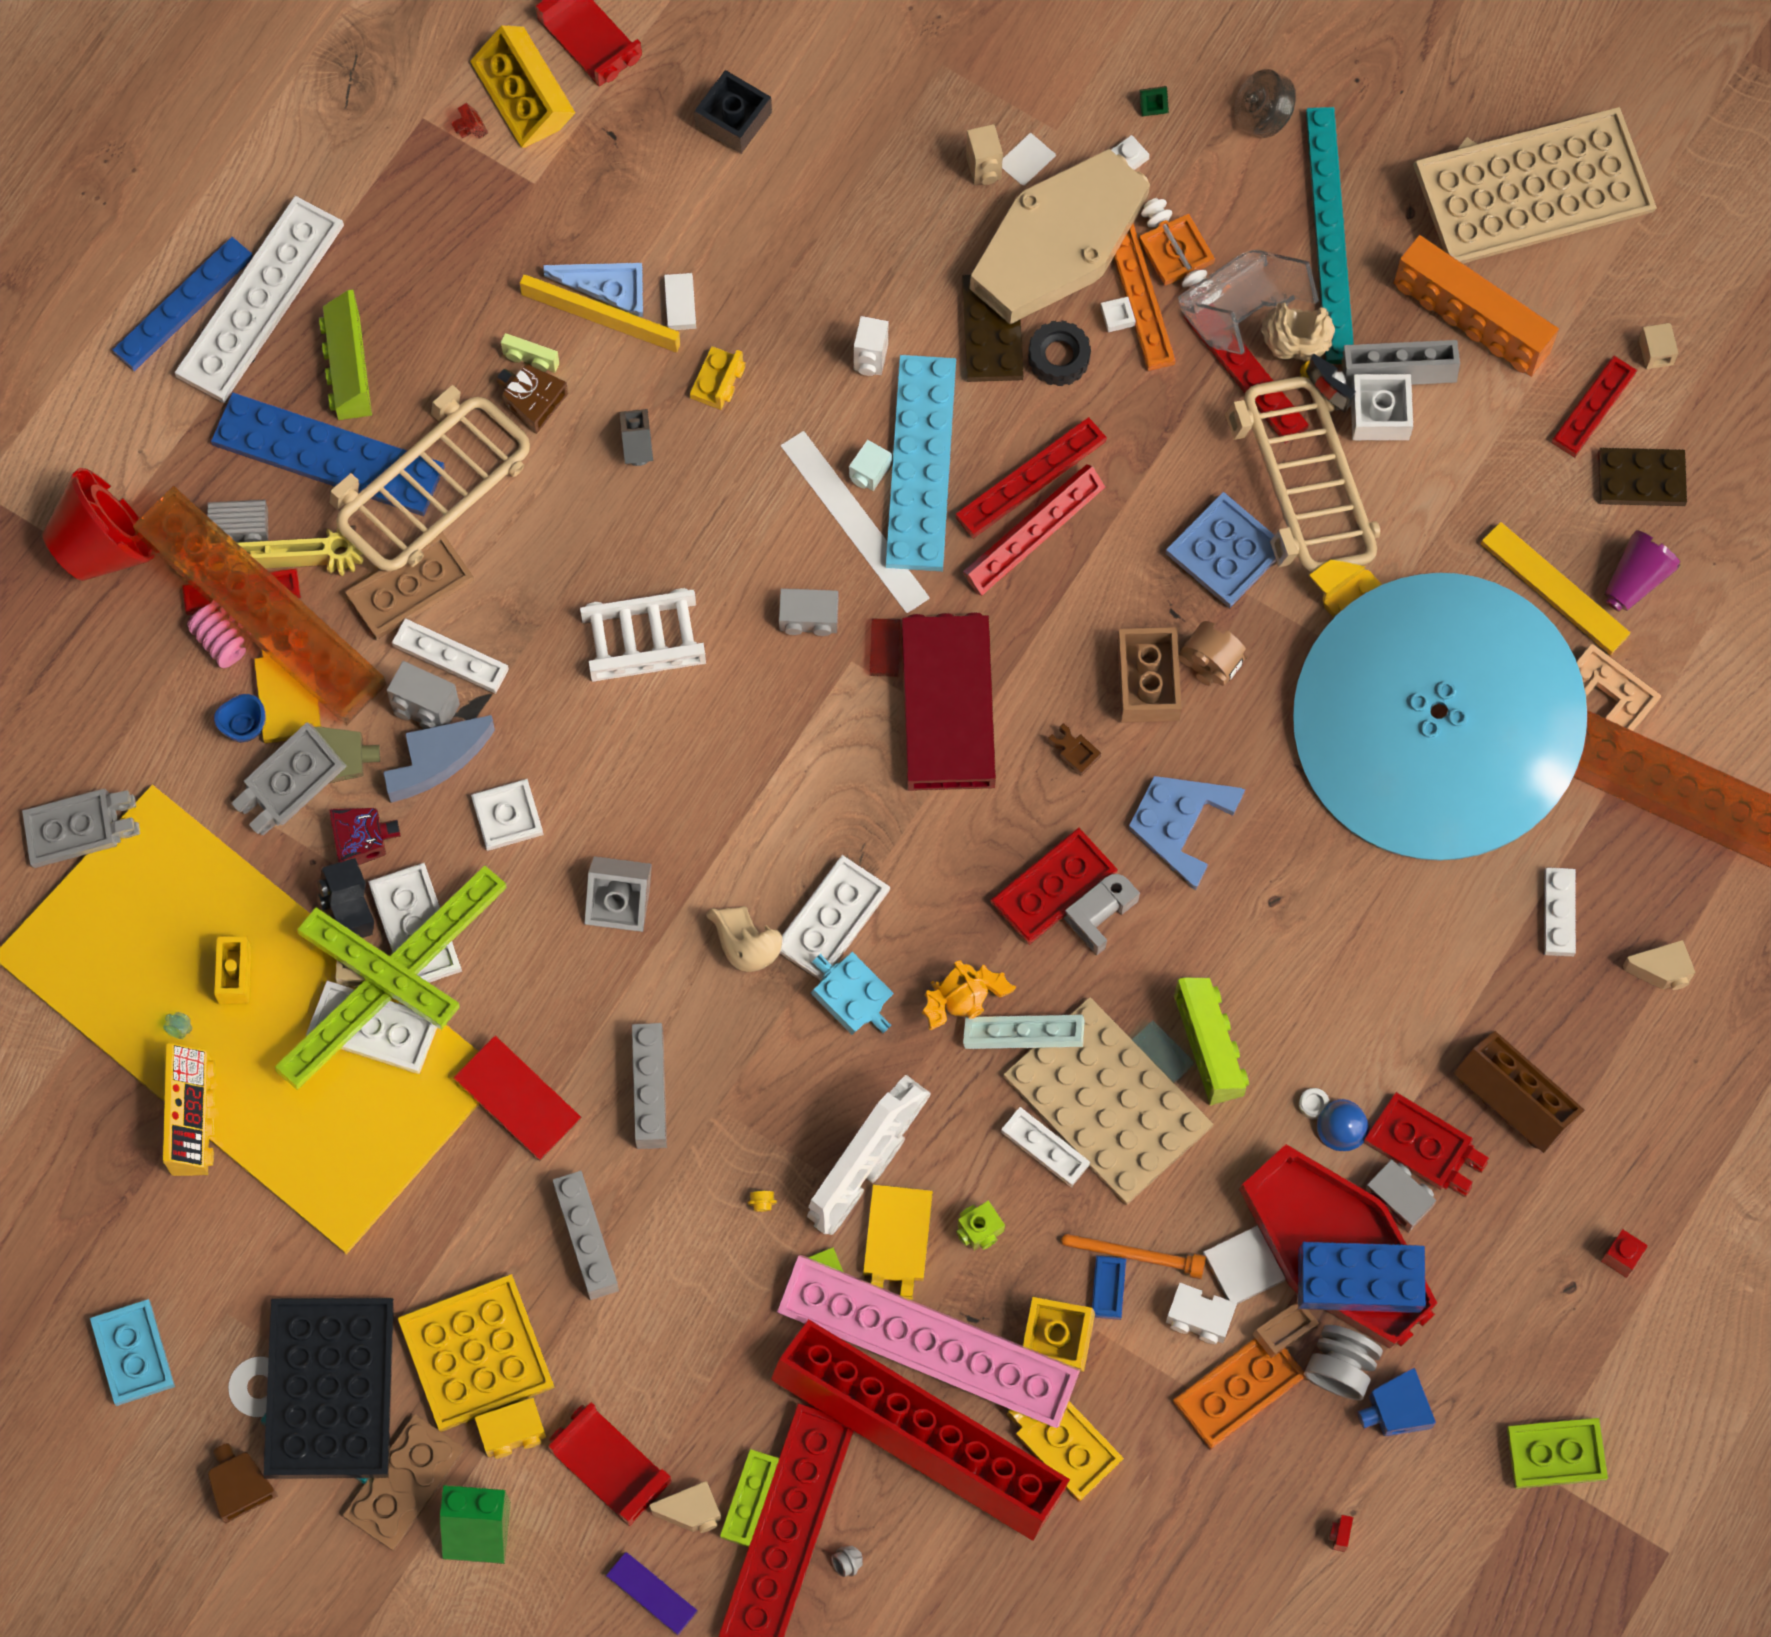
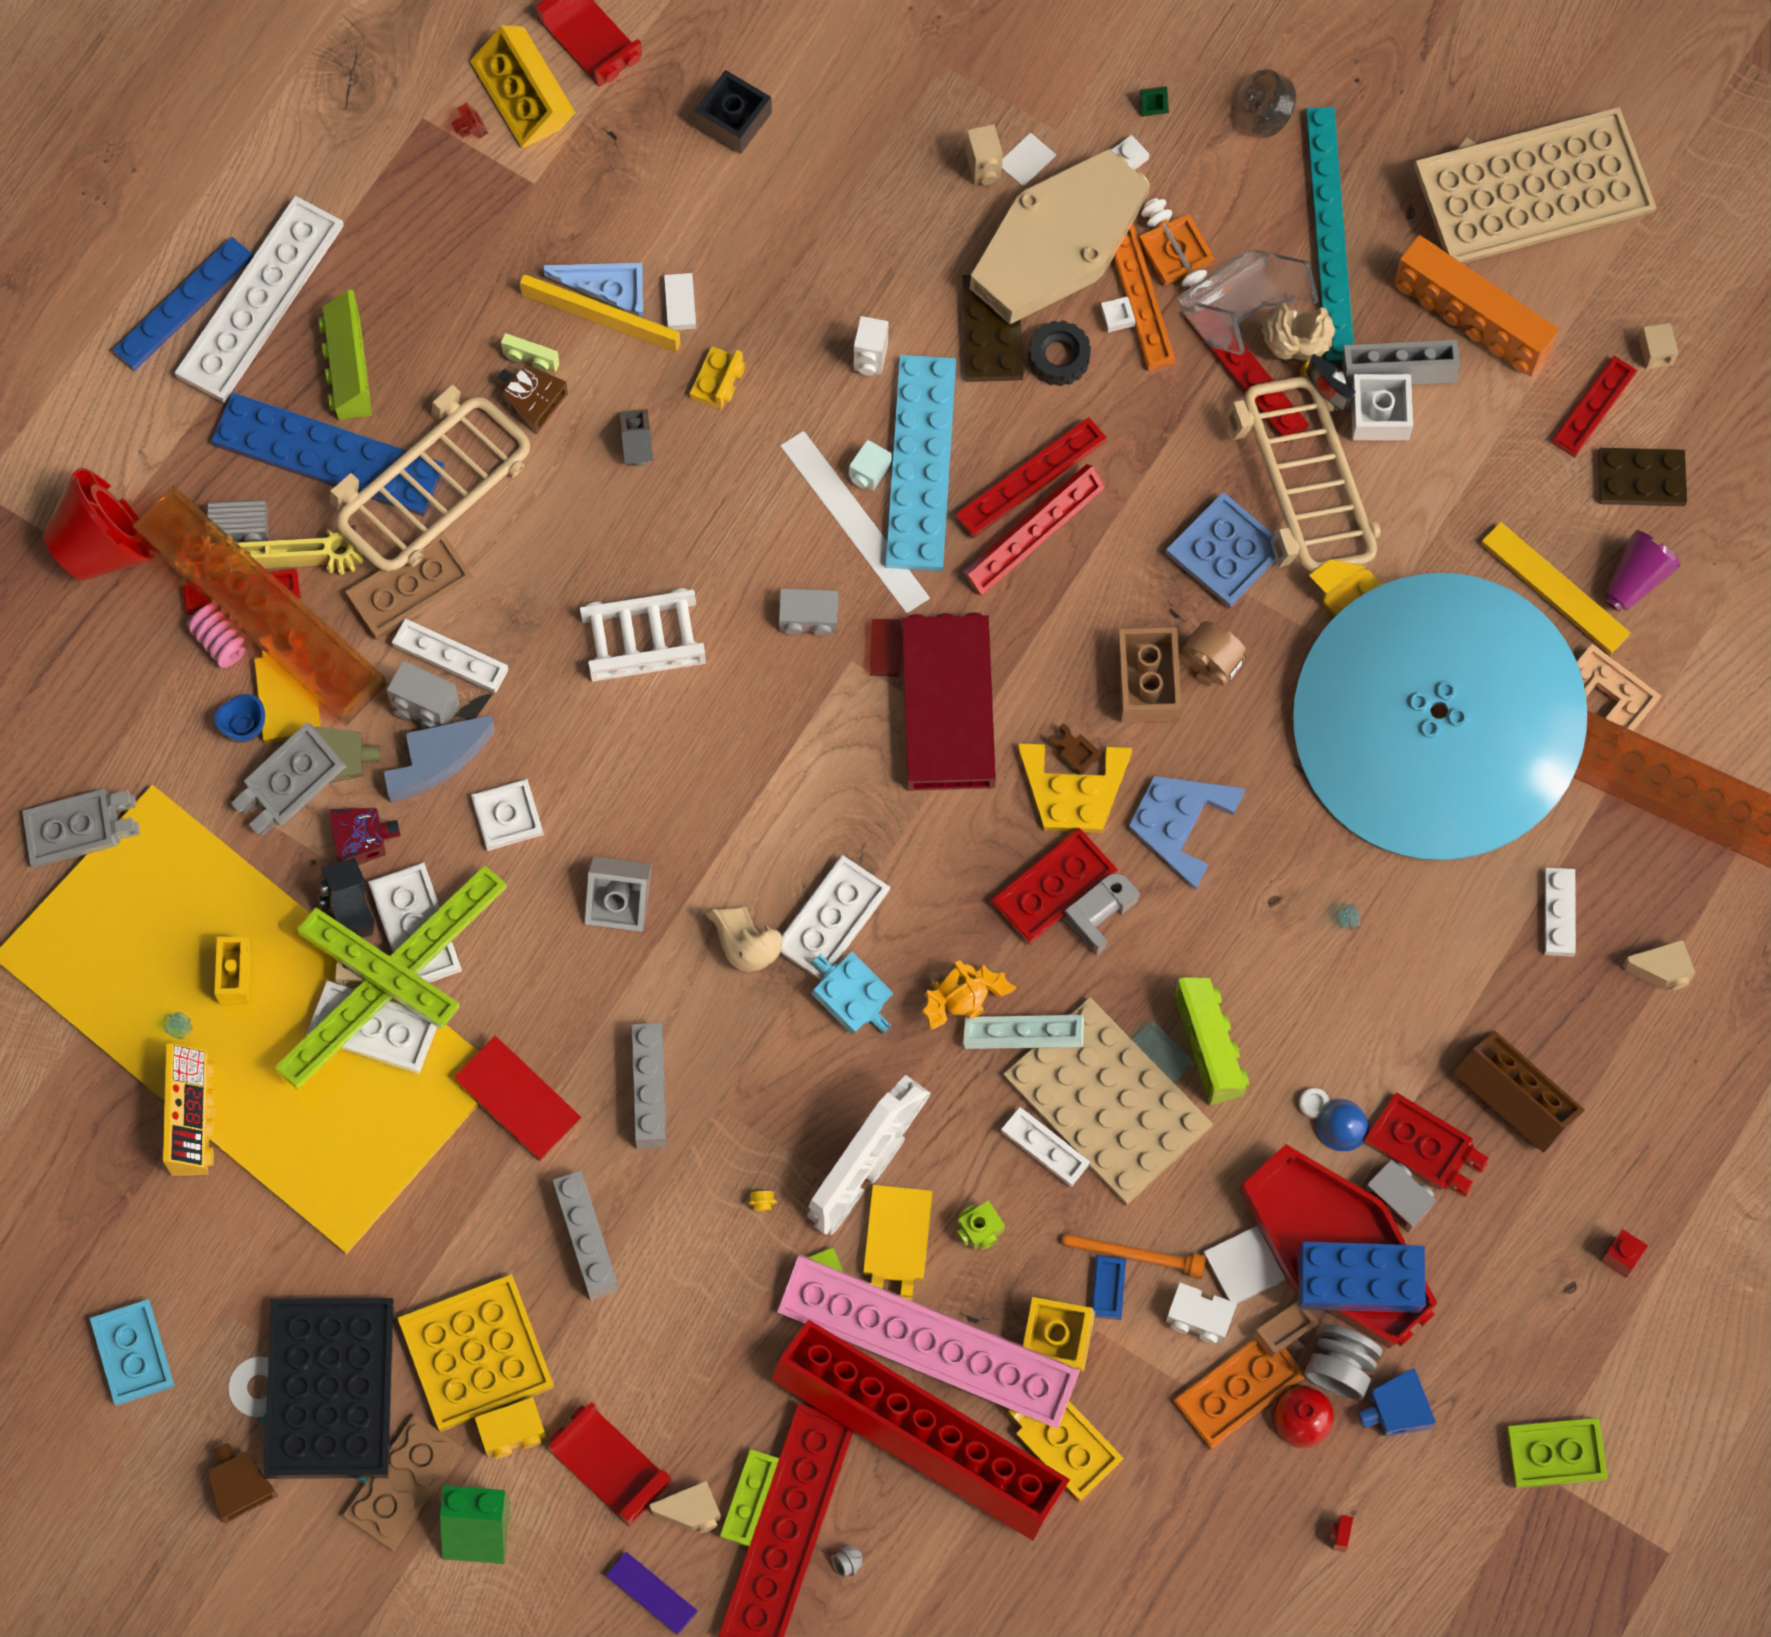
none -> yellow wing [1018,743,1132,833]
none -> red cylinder [1273,1386,1334,1448]
none -> clear light blue plate [1338,903,1361,931]

